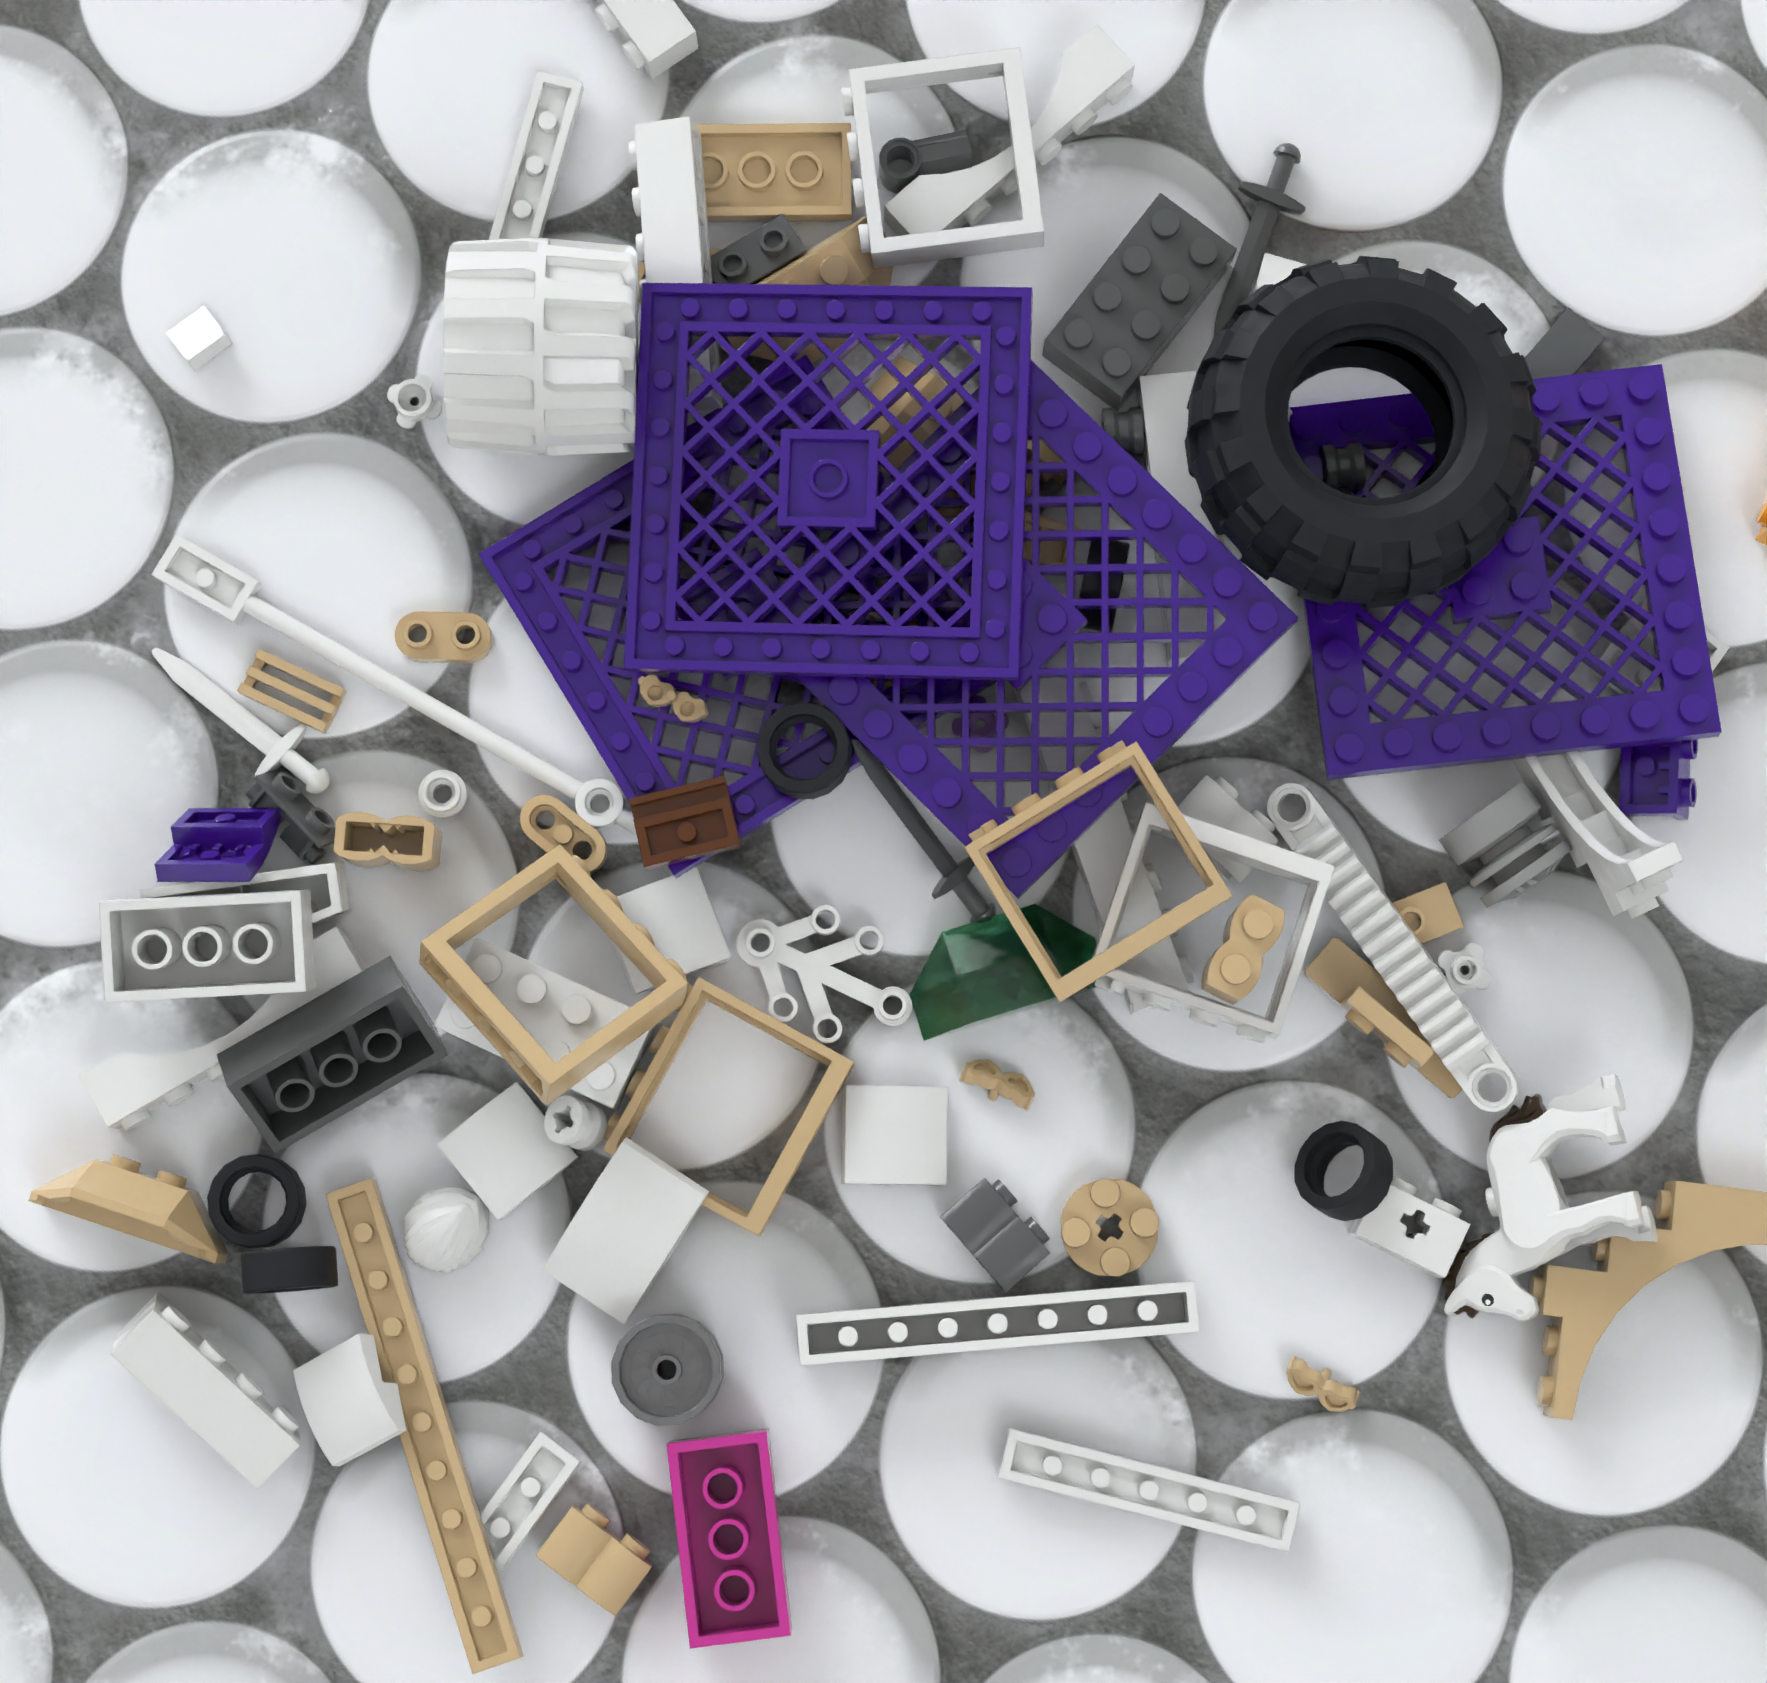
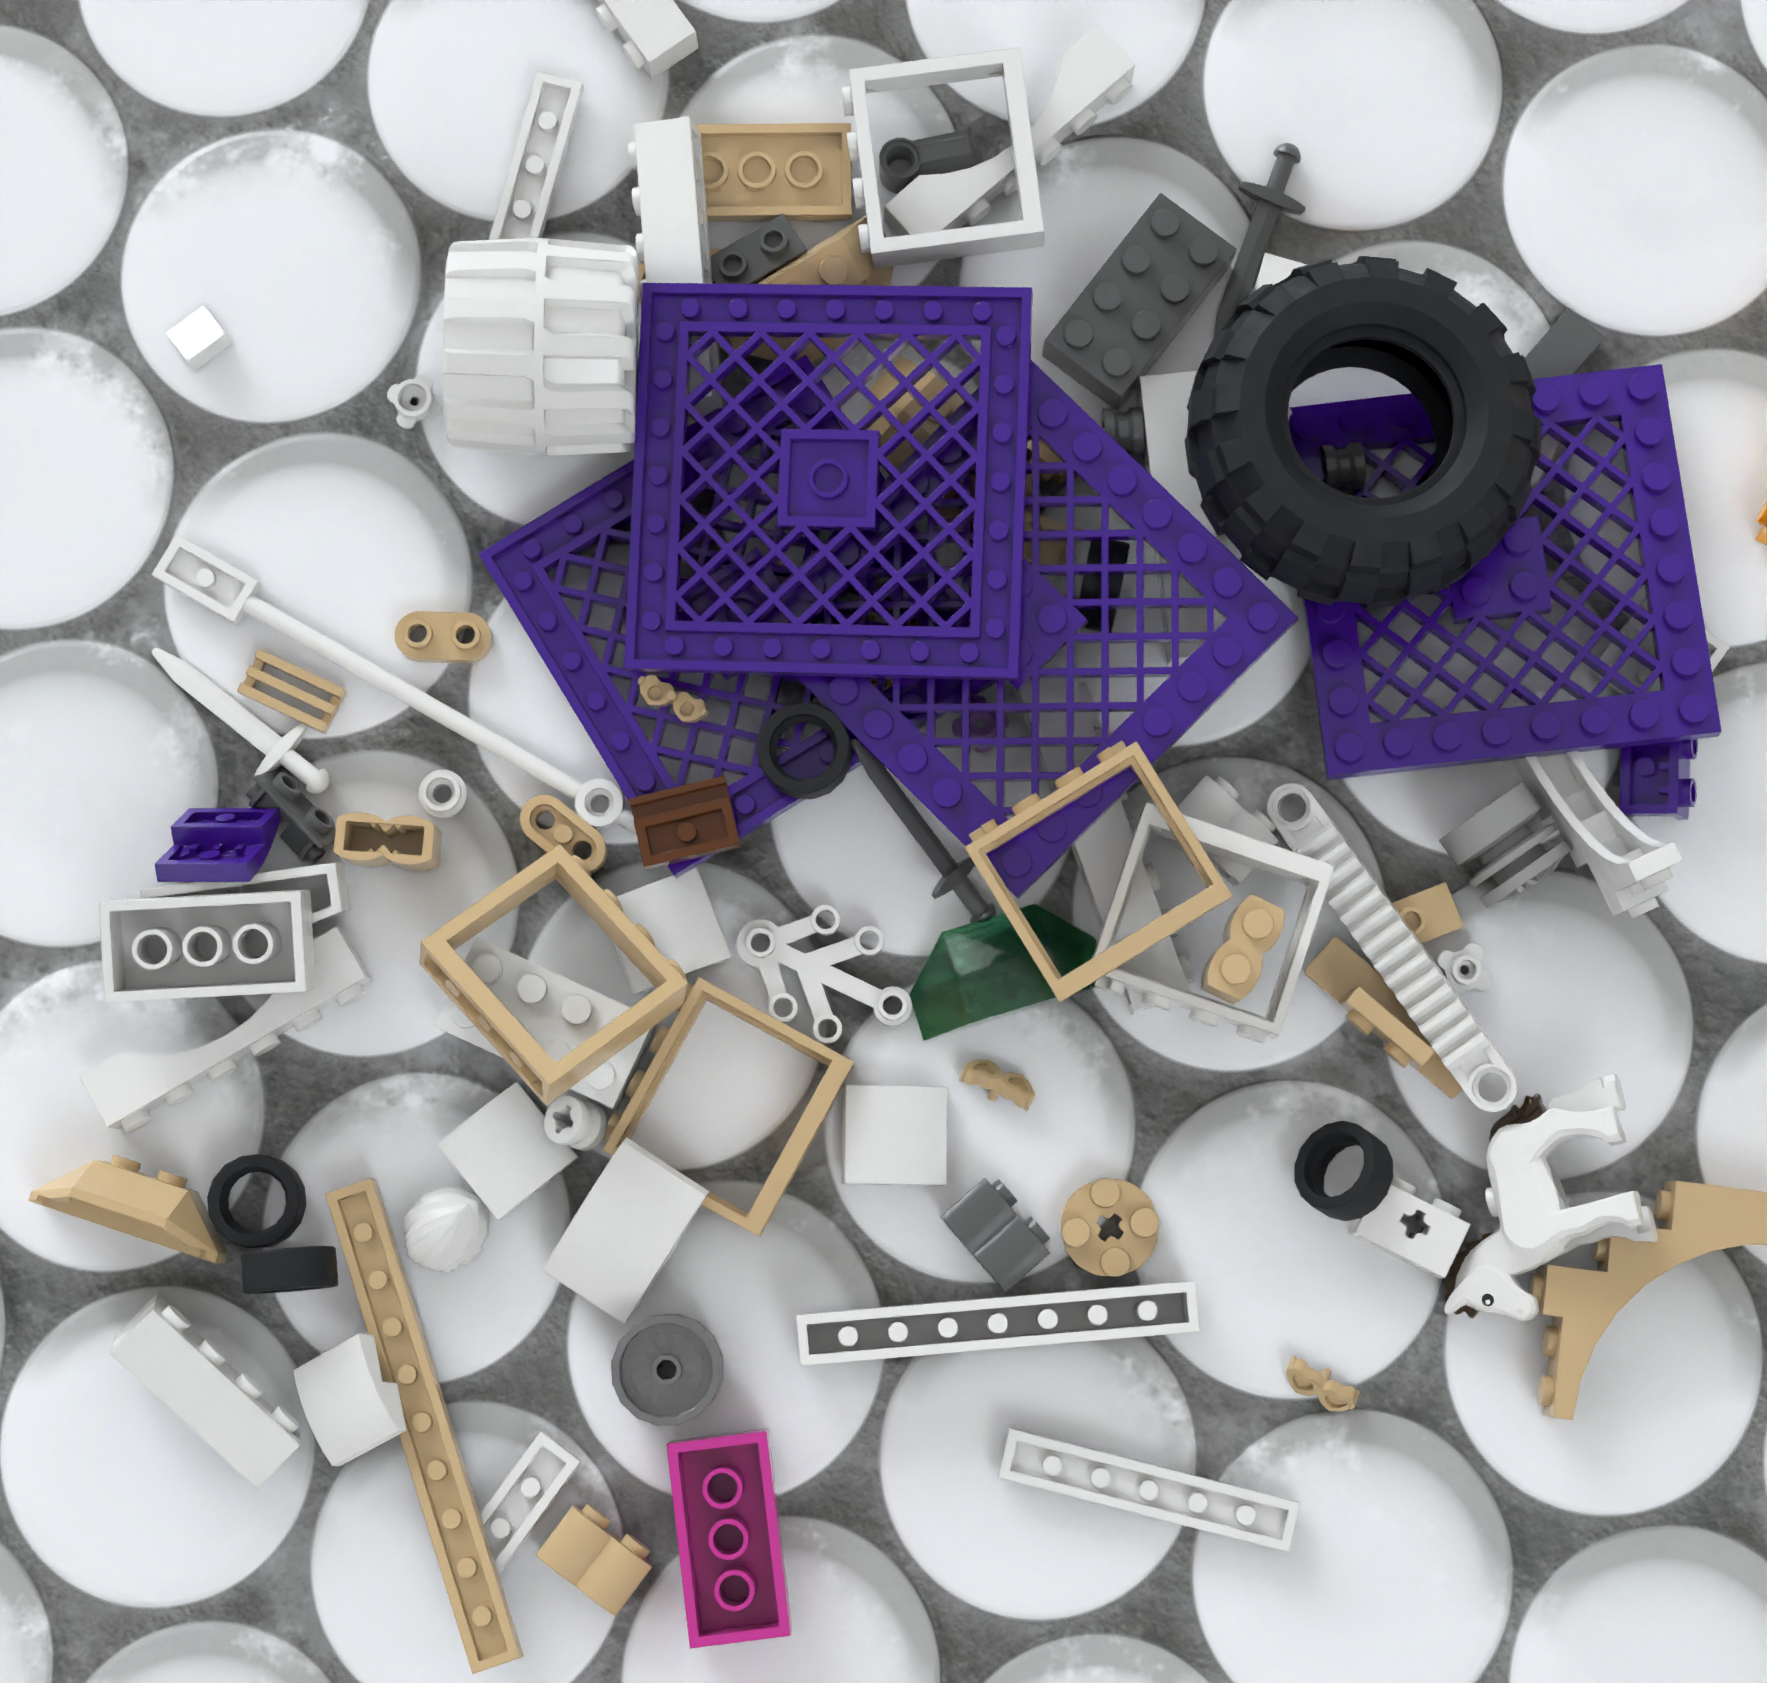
dark grey brick [217,956,448,1154] -> none

